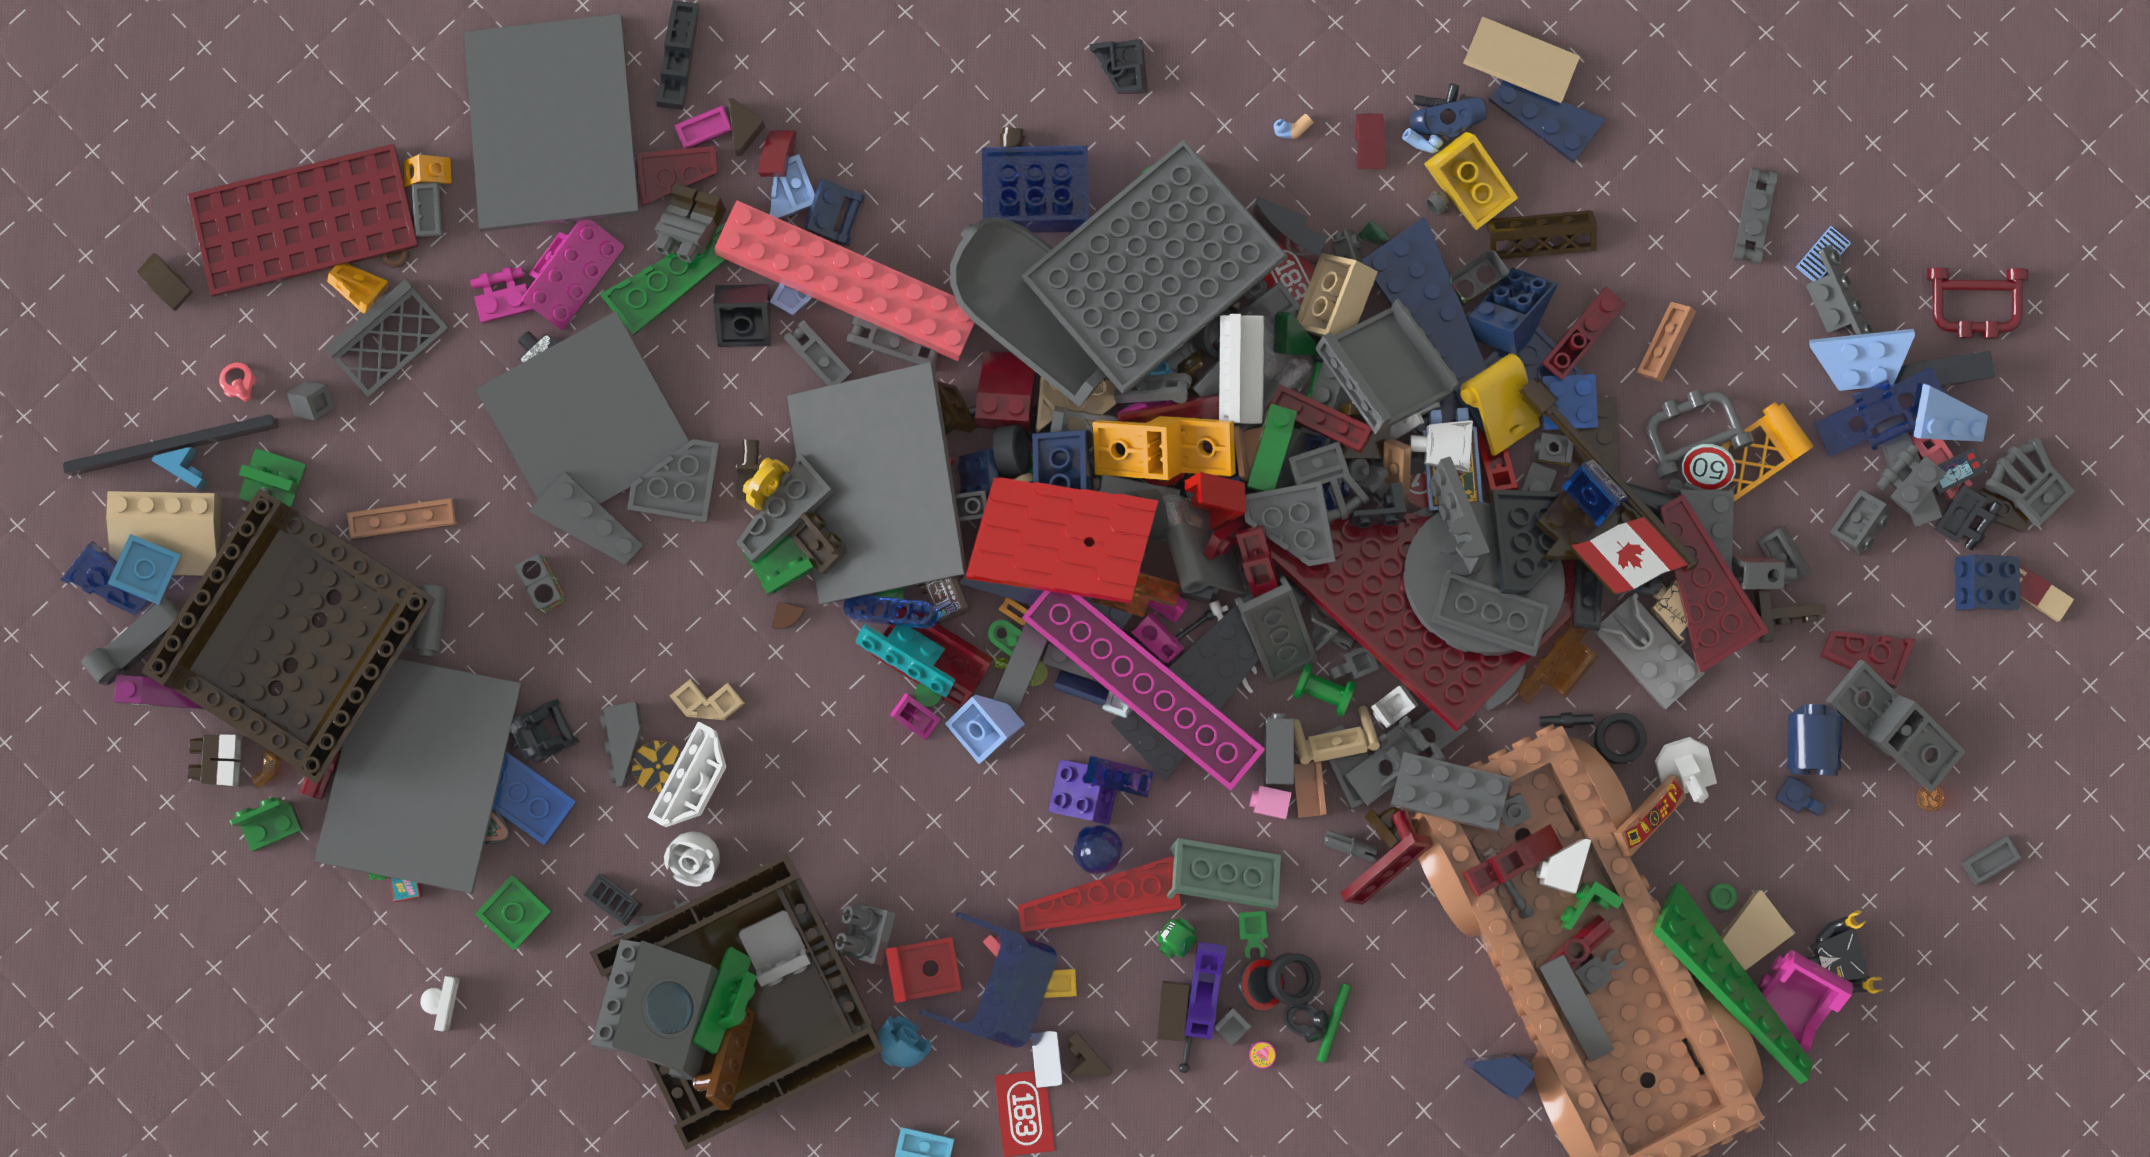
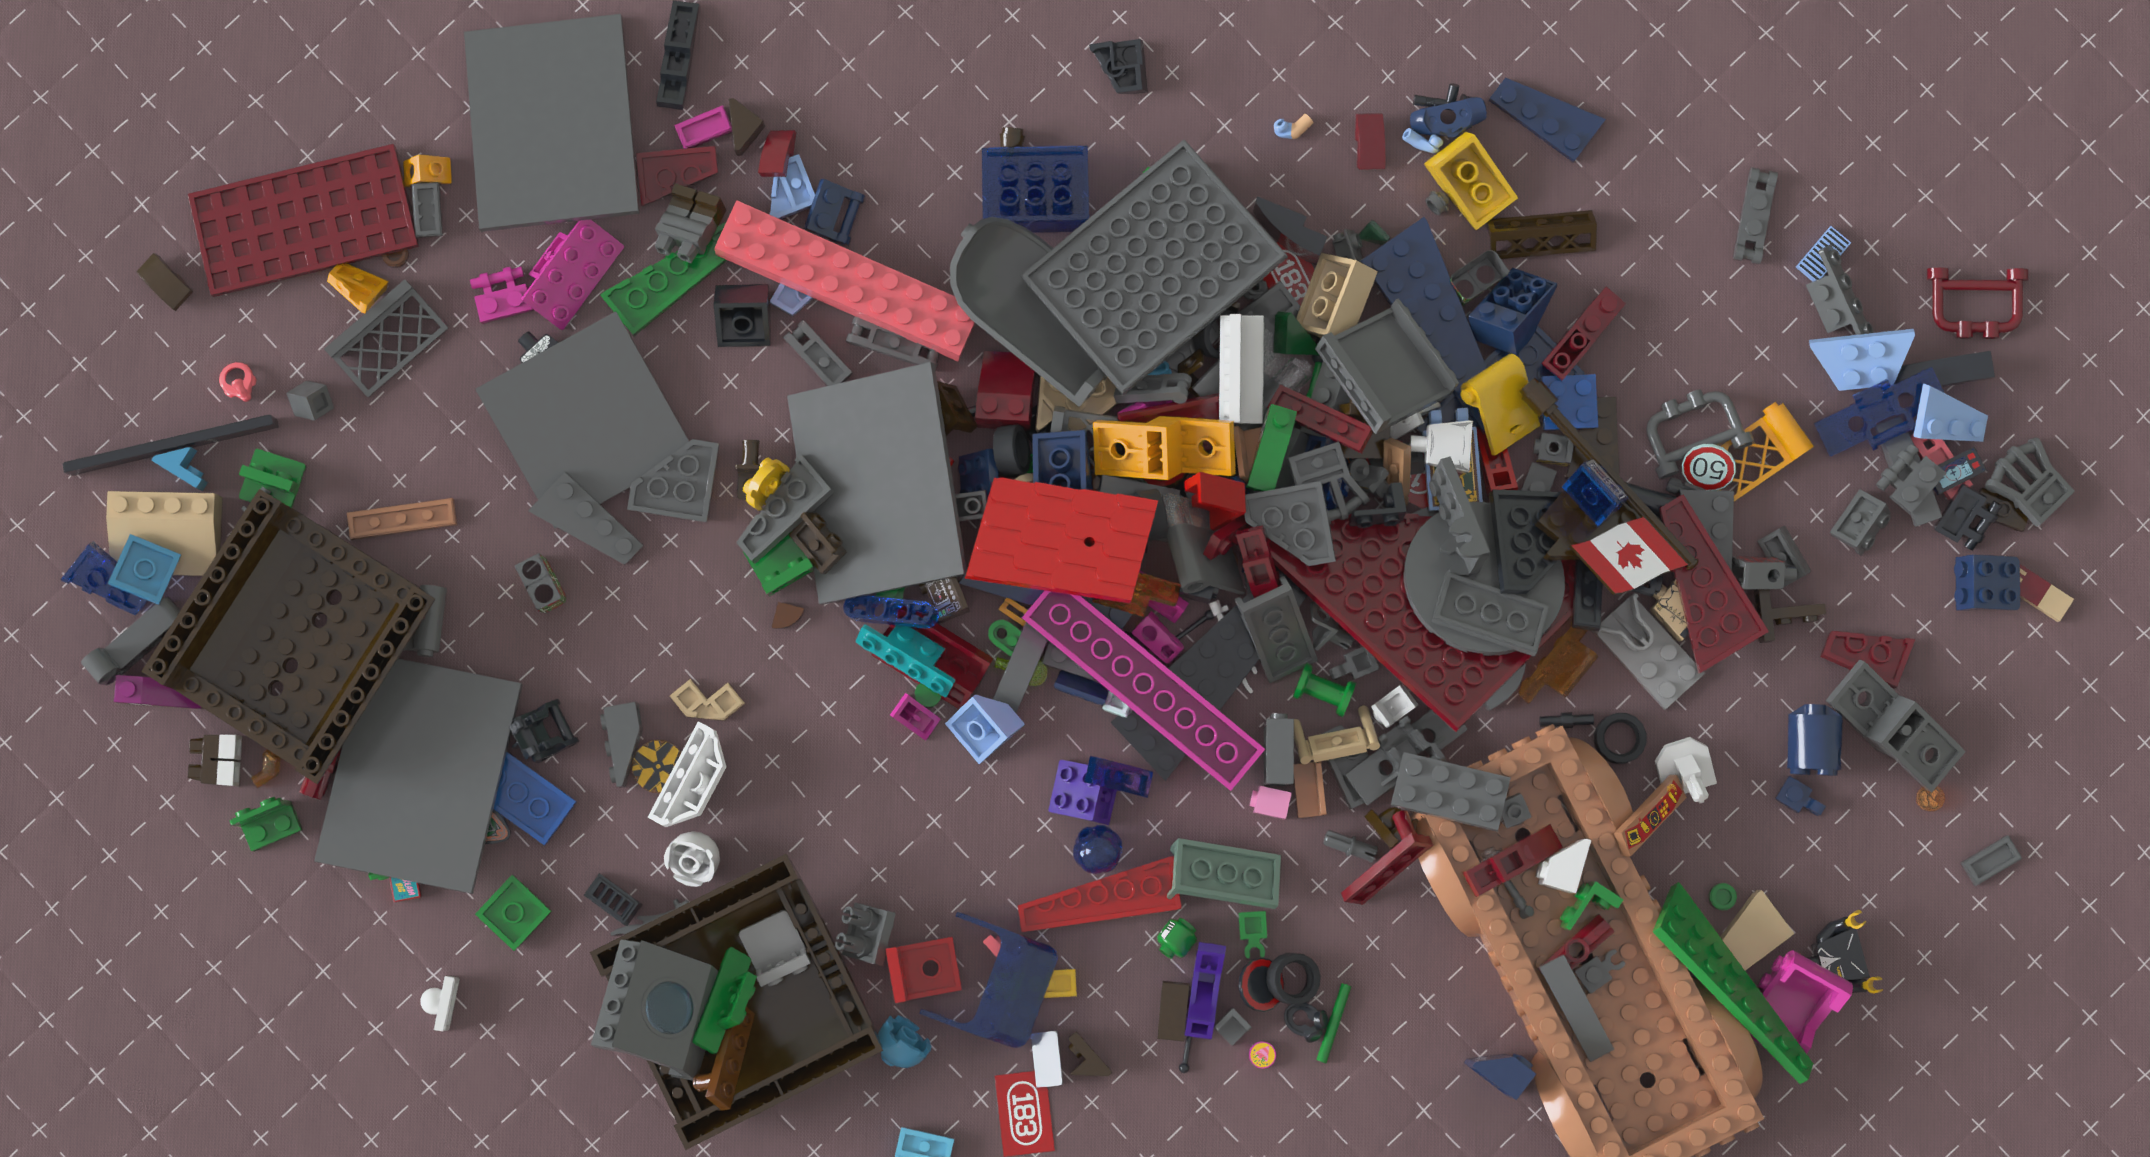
tan tile [1463,17,1580,103] -> none
nougat plate [1637,302,1696,382] -> none

